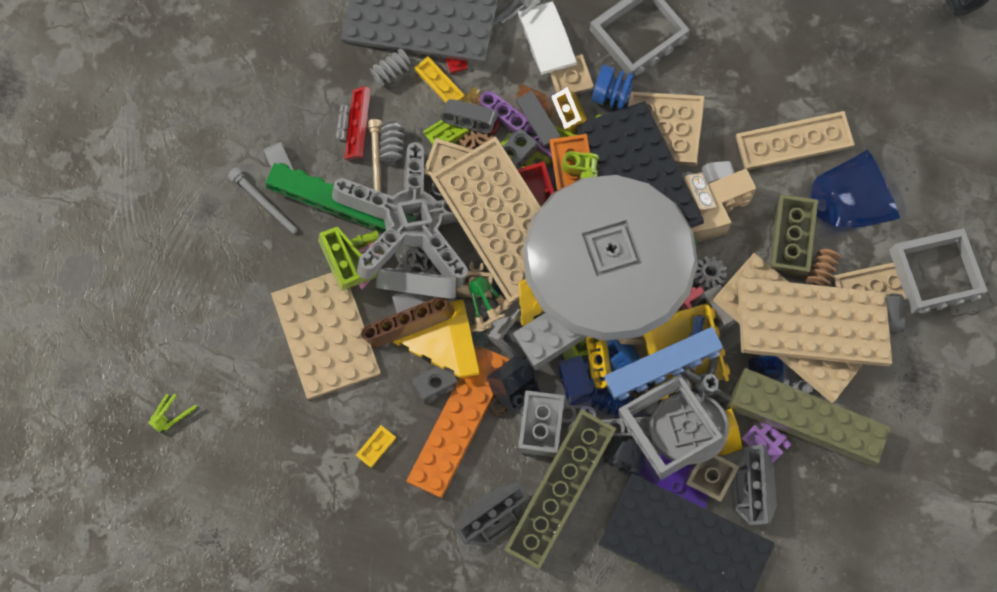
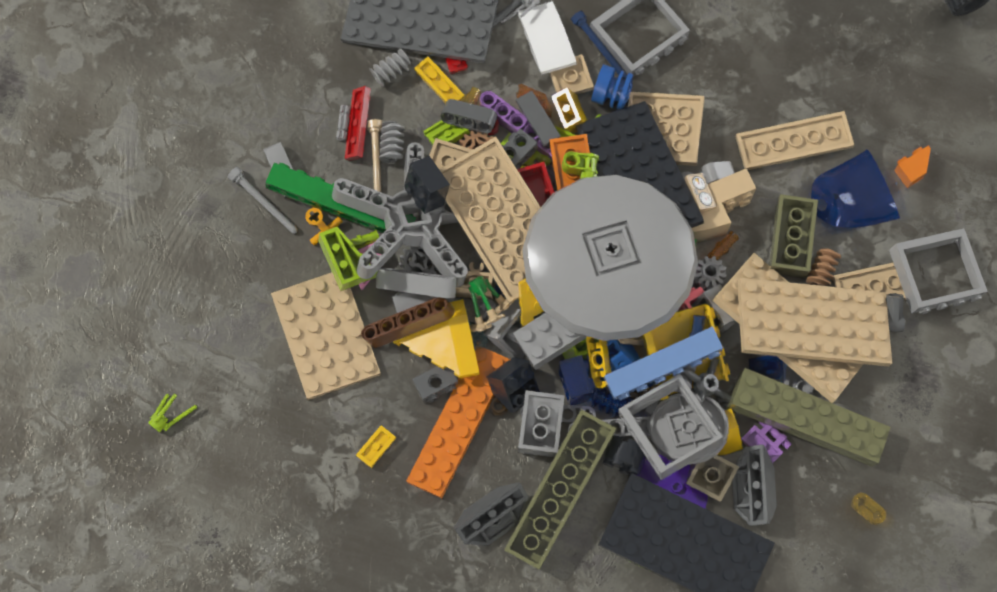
none -> light orange piece [305,208,343,245]
none -> black brick [404,156,450,214]
none -> dark blue piece [571,11,627,80]
none -> clear orange pin [706,231,739,261]
none -> clear yellow beam [851,493,886,525]
none -> orange slope [894,145,931,188]

